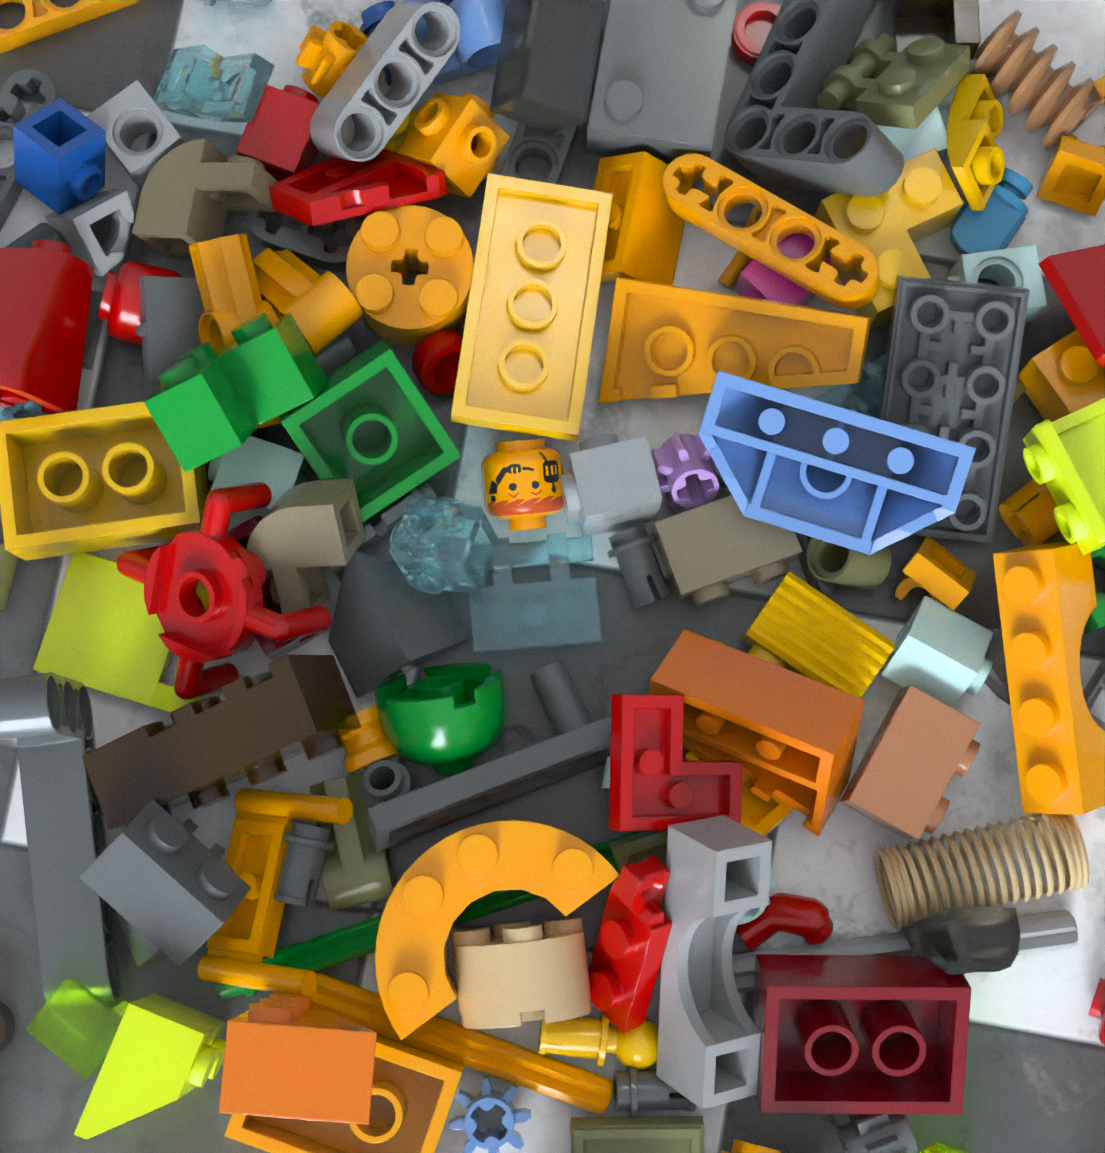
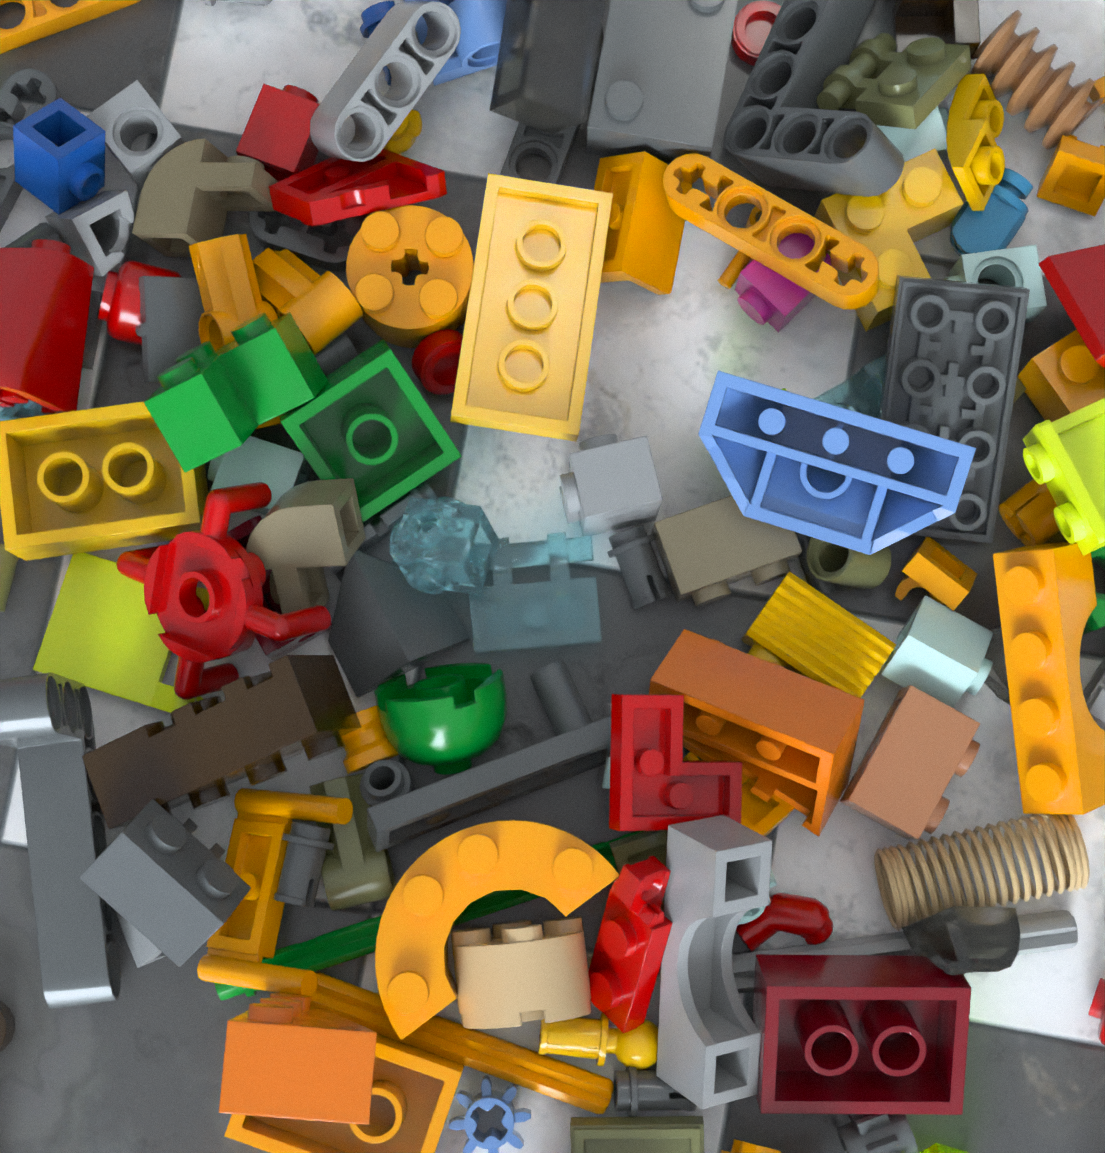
clear neon green panel [25,977,128,1080] -> none
neon yellow slope [74,993,227,1140] -> none
clear light blue slope [153,44,275,123] -> none
light orange gear [295,21,368,98] -> none
light orange brick [396,92,510,198] -> none
light orange head [481,438,564,531] -> none
light orange wing [599,277,872,403] -> none
lavender gear [651,432,726,510] -> none

